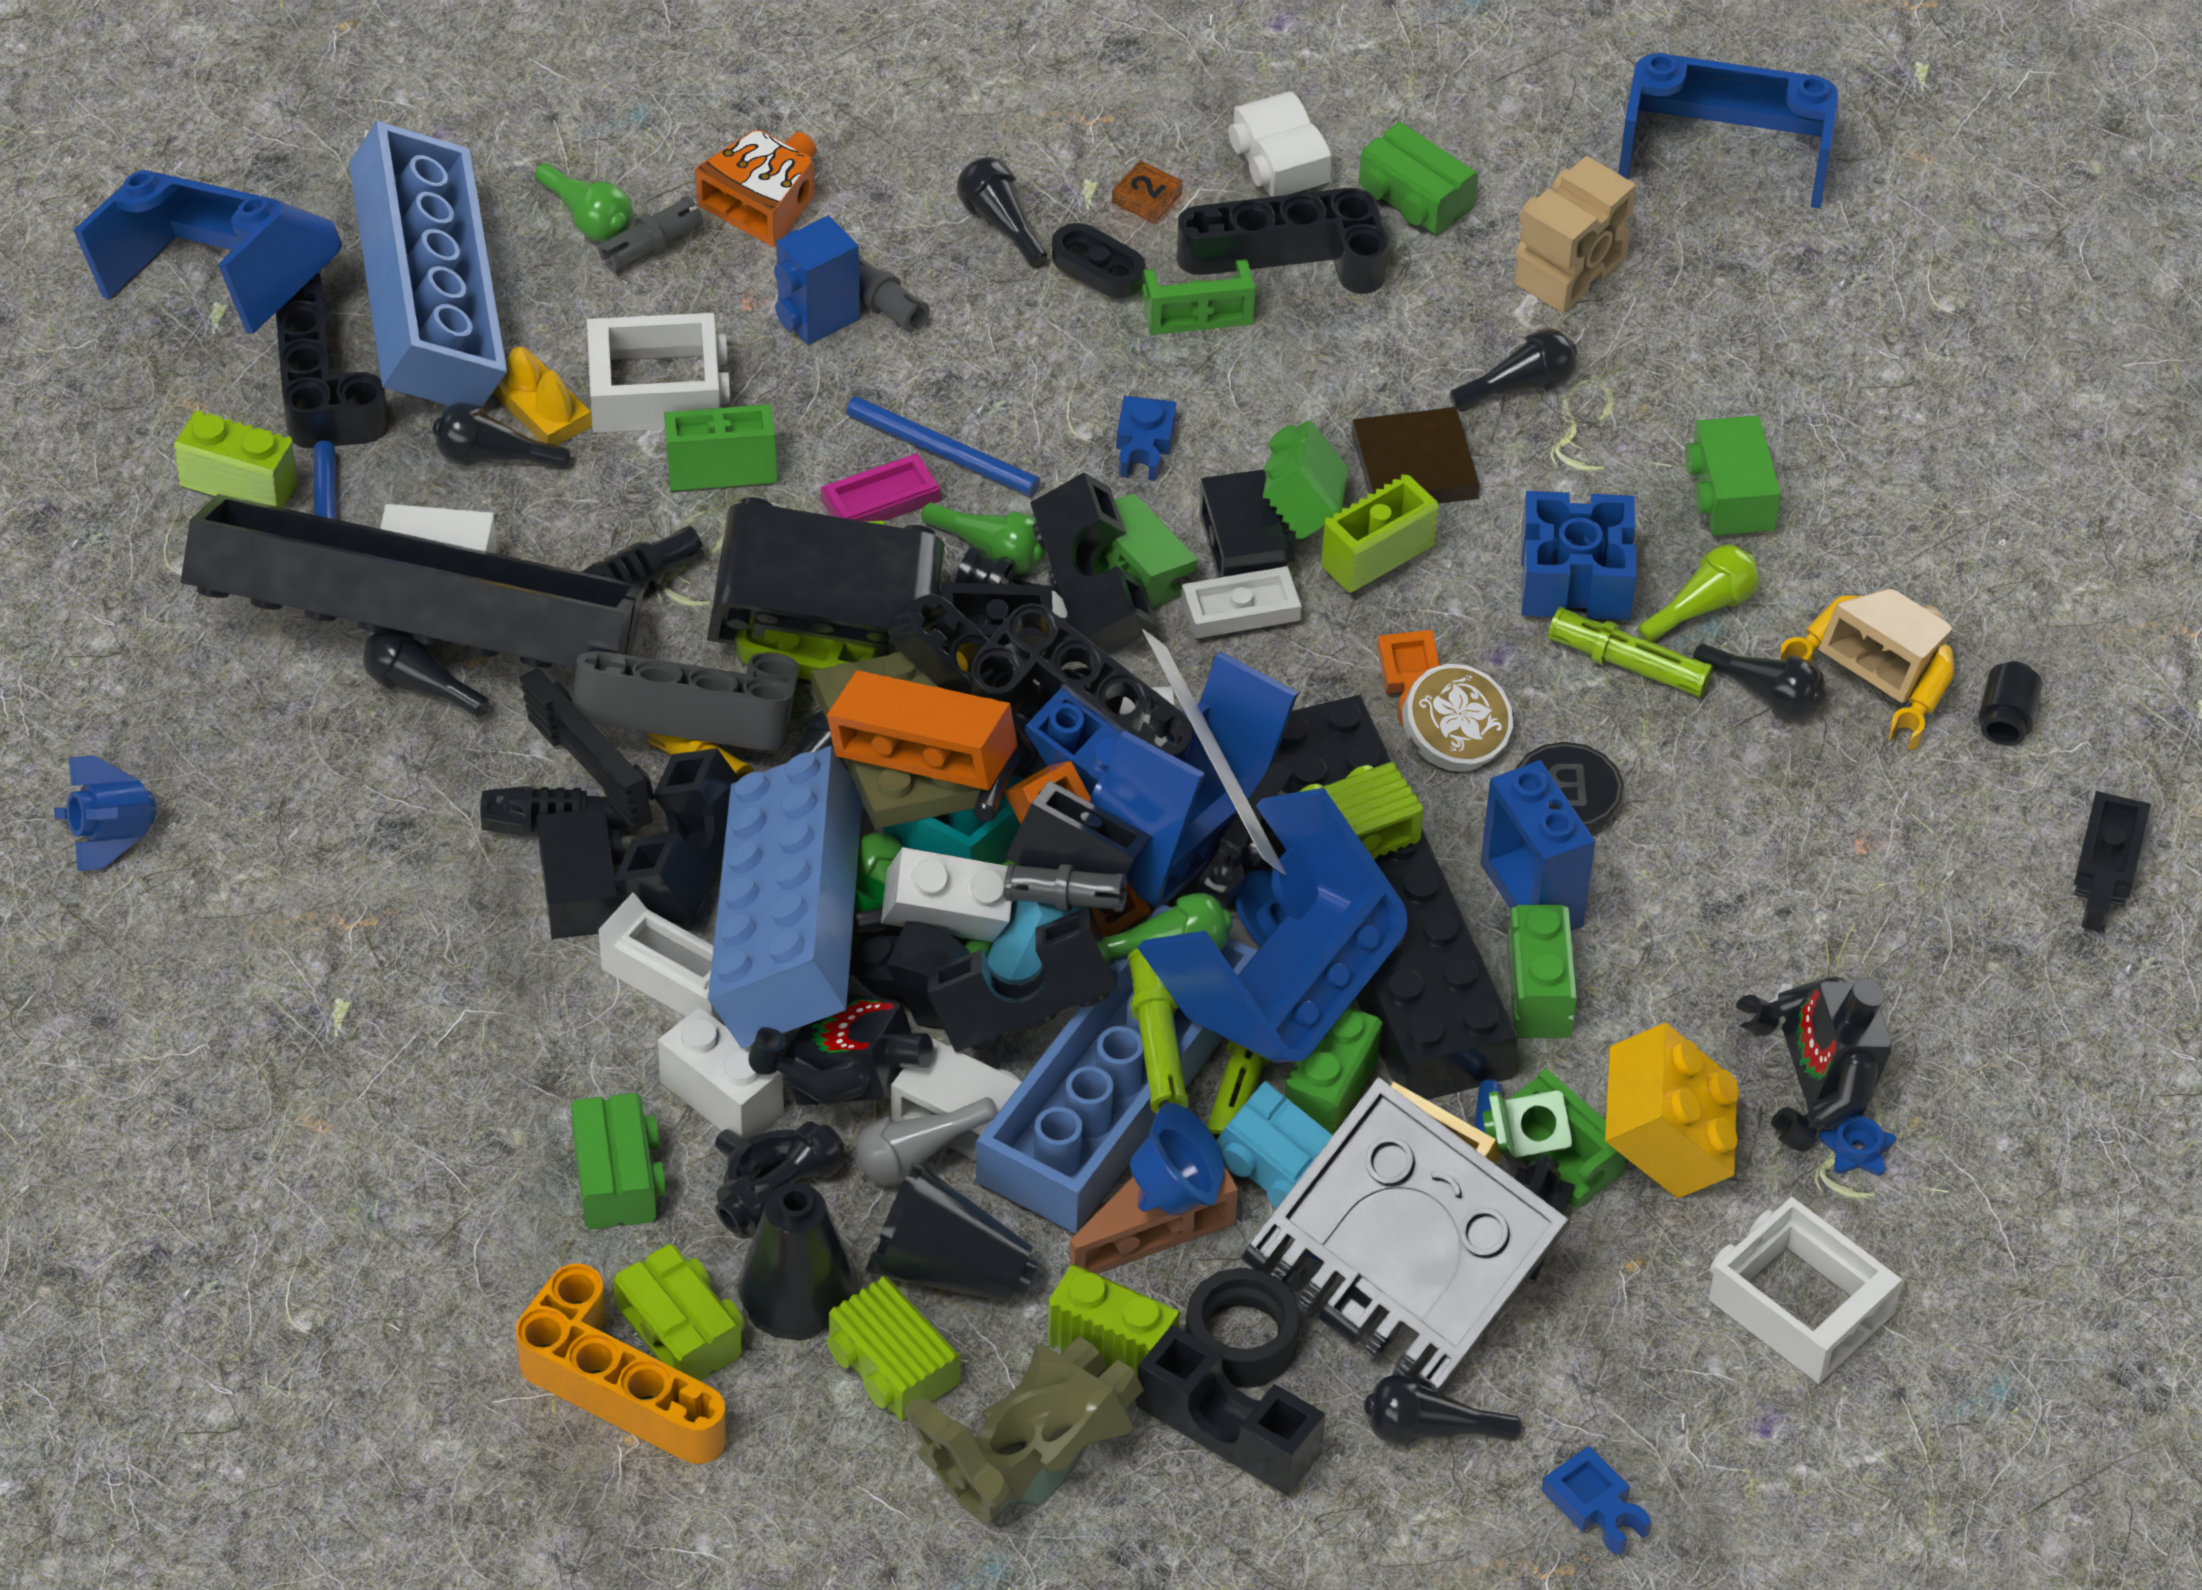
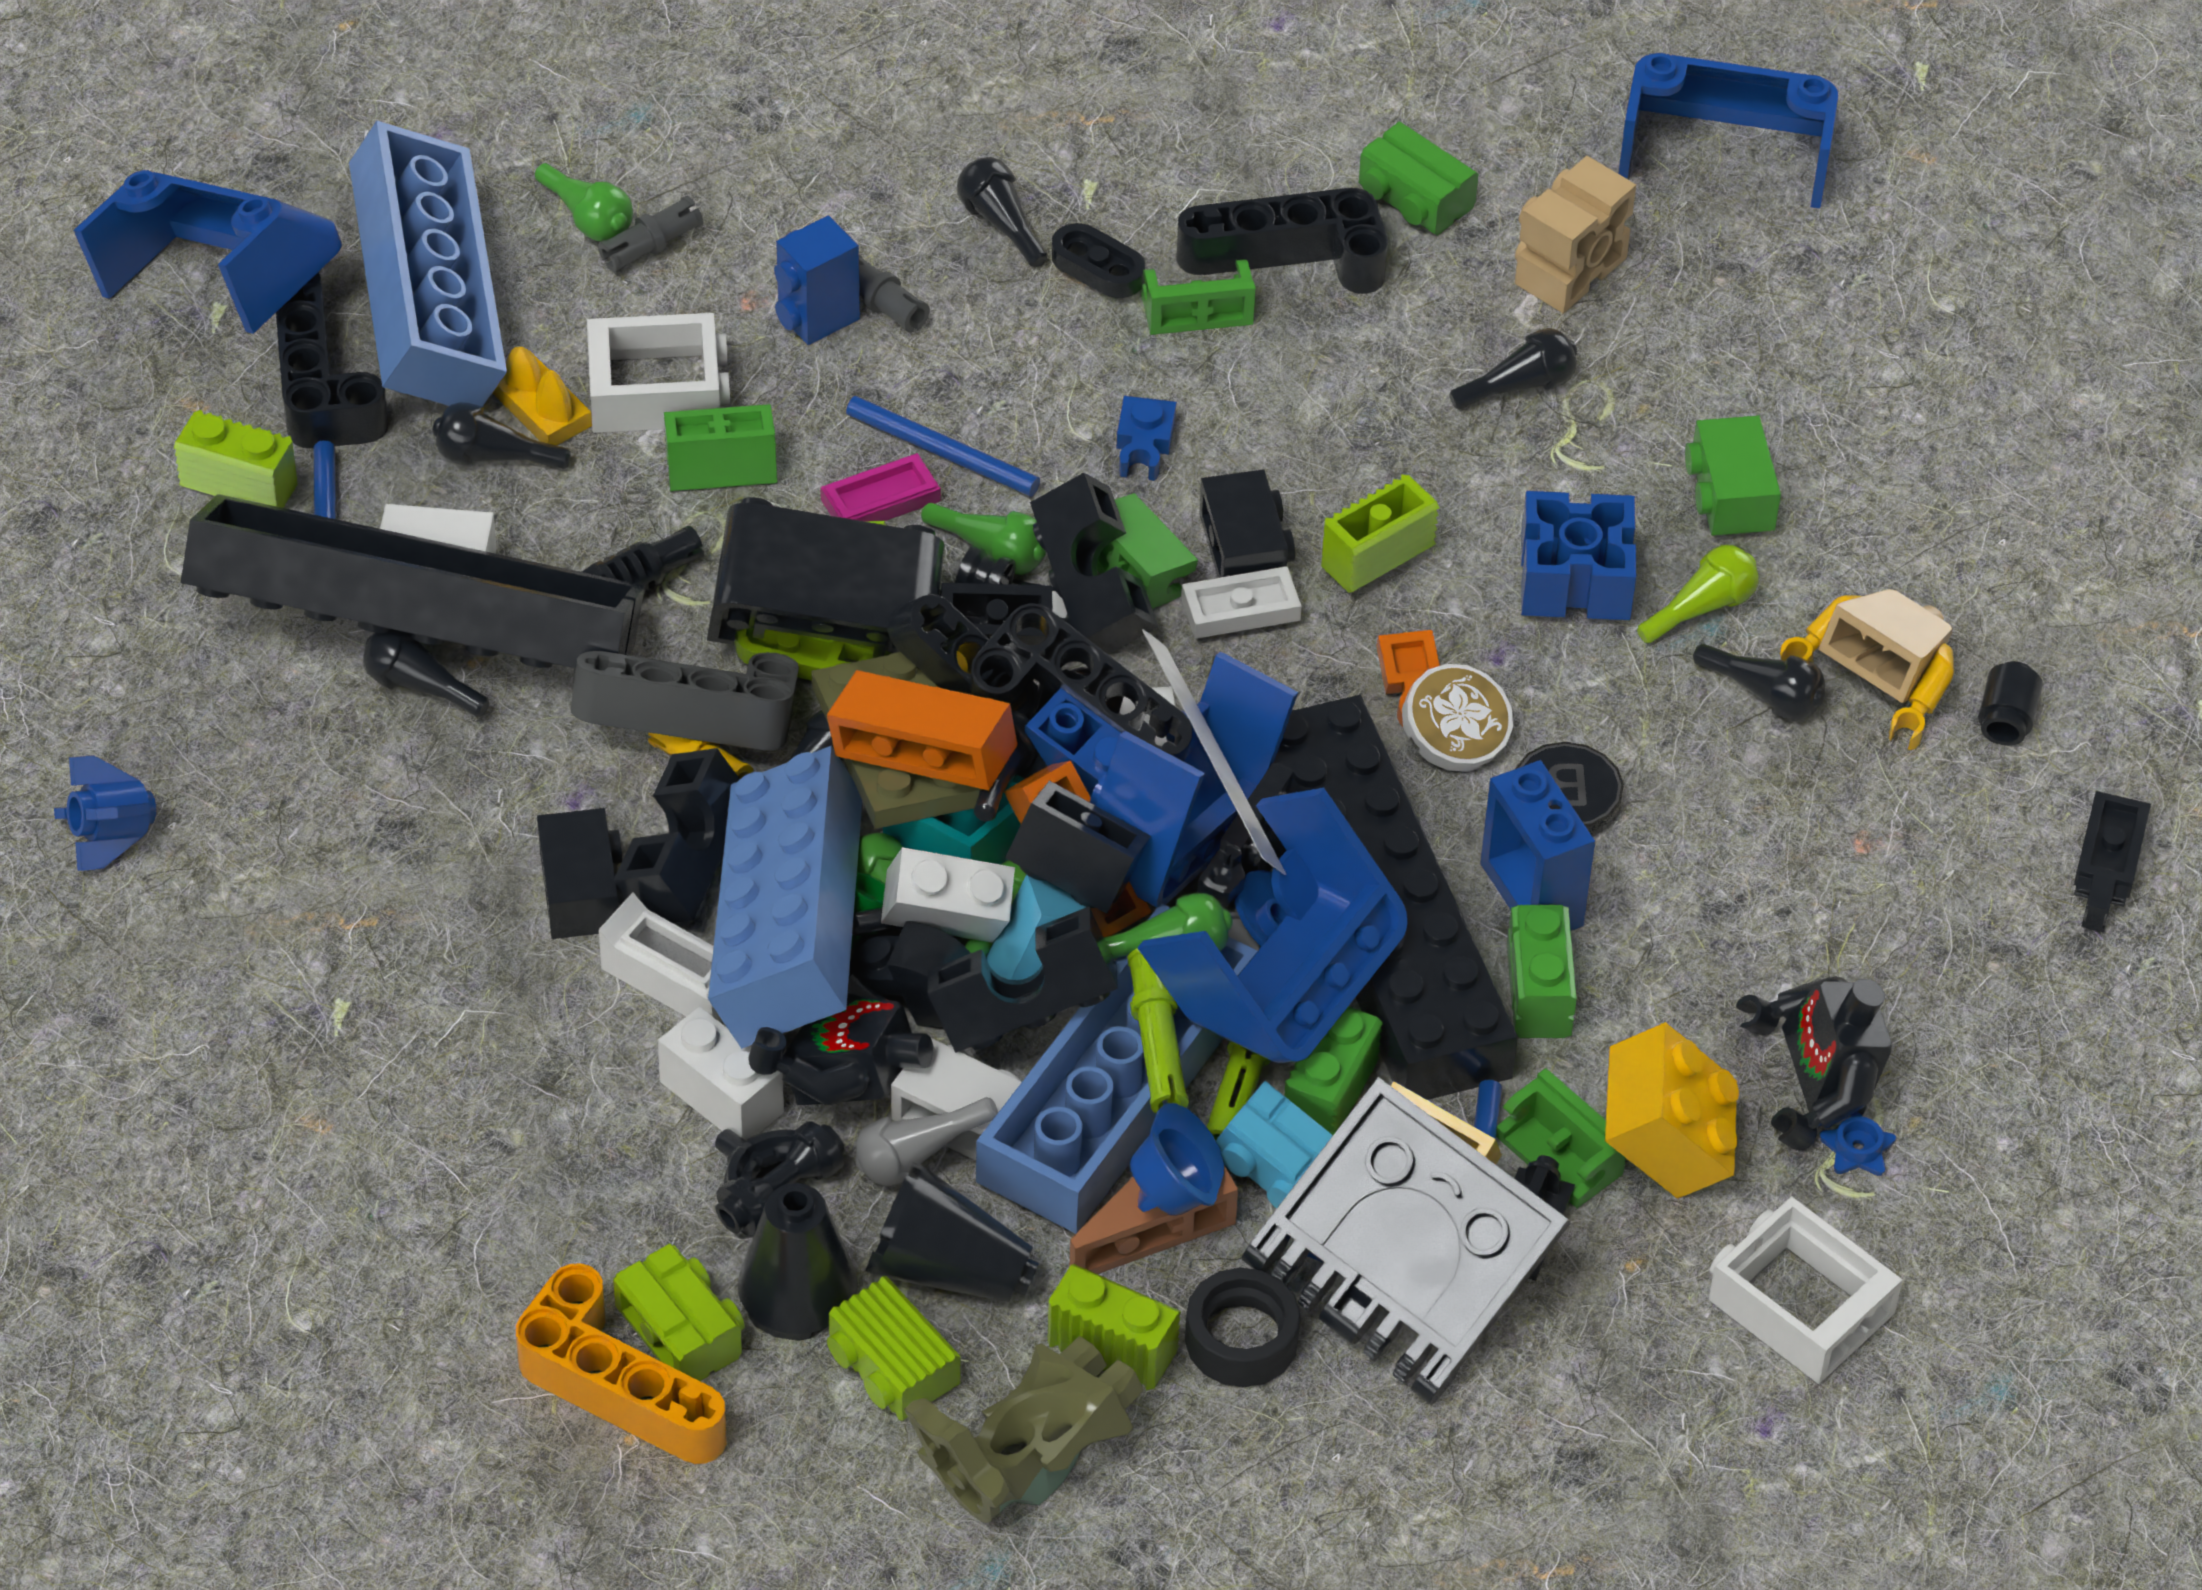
black hinge [480,786,637,837] -> none
black container [519,668,654,831] -> none
bright green brick [571,1092,666,1230] -> none
orange torso [695,130,817,248] -> none
dark grey pin [1004,864,1127,911] -> none
clear orange tile [1111,160,1183,224] -> none
black arch [1136,1324,1326,1496] -> none
white brick [1229,91,1331,197] -> none
bright green brick [1263,420,1349,539] -> none
lime brick [1299,762,1423,859] -> none
dark brown tile [1351,407,1480,504] -> none
black piece [1364,1375,1521,1445] -> none
bracket [1483,1090,1573,1160] -> none
blue plate [1541,1446,1651,1555] -> none
lime pin [1547,606,1713,698] -> none

